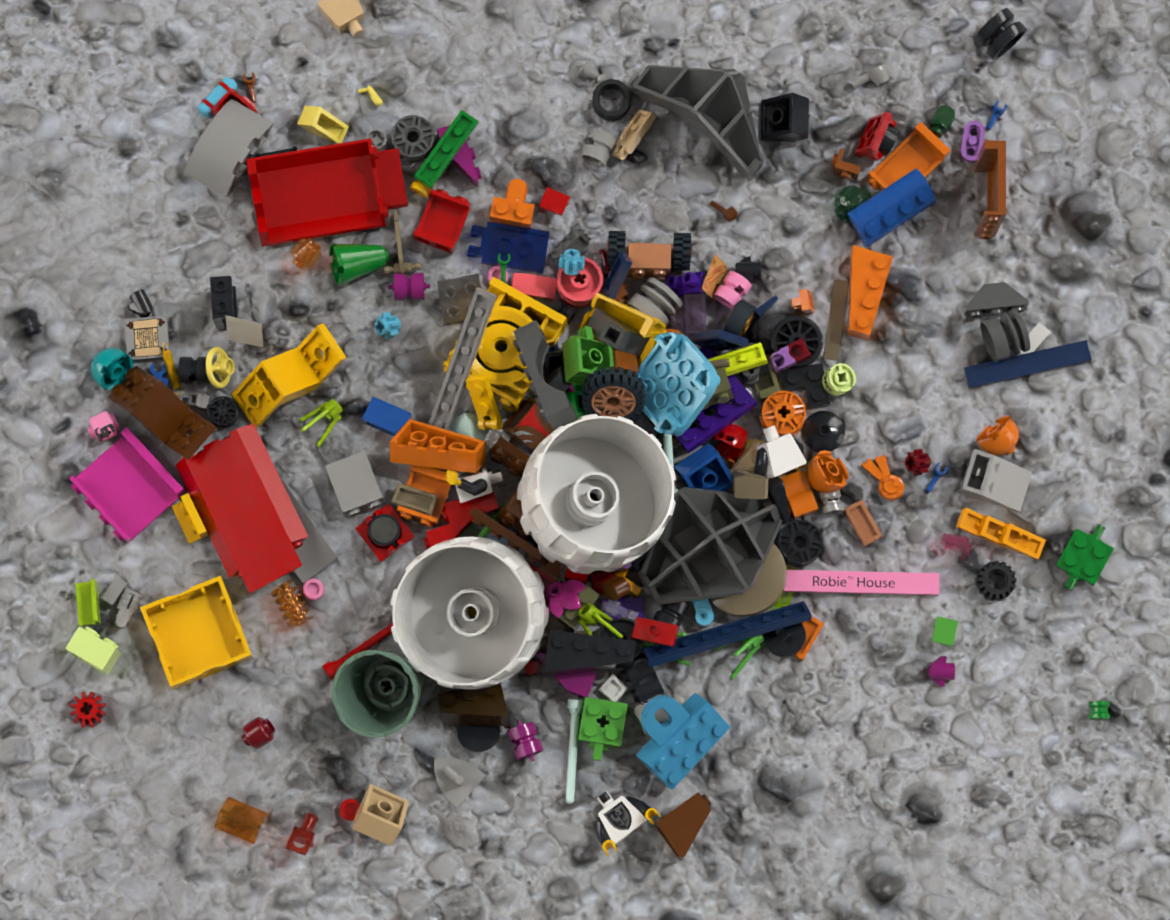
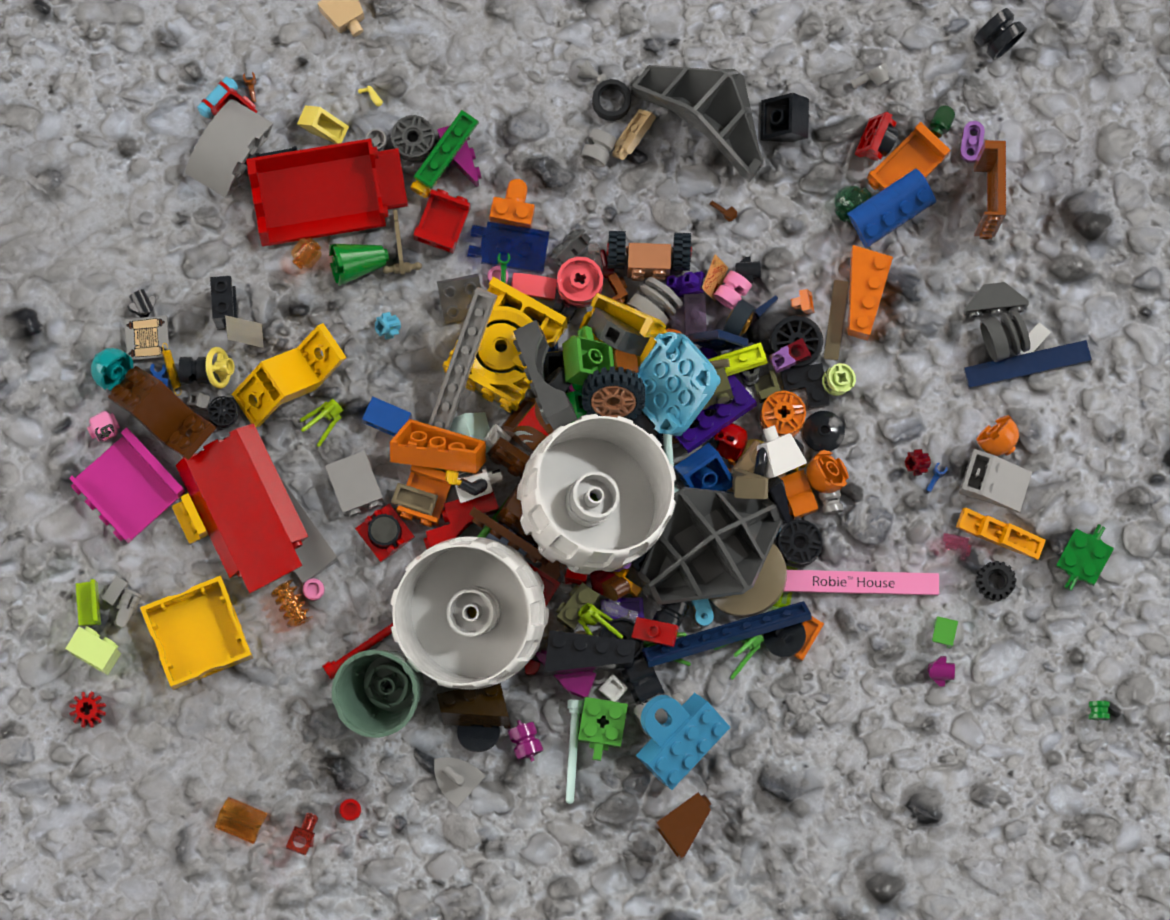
dark red head [242,717,275,749] -> none
tan slope [352,784,409,846] -> none
magenta wheel [388,273,430,301] -> none
yellow plate [465,376,502,430] -> none
red panel [539,187,570,216] -> none
dark pink plate [546,580,585,618] -> none
medium azure gear [559,249,585,275] -> none
torso [595,791,661,856] -> none
dark blue tile [602,252,633,299] -> none
dark orange bracket [831,149,861,180] -> none
nougat tile [843,500,883,547] -> none
orange piece [861,455,905,501] -> none
blue hand [986,100,1007,130] -> none

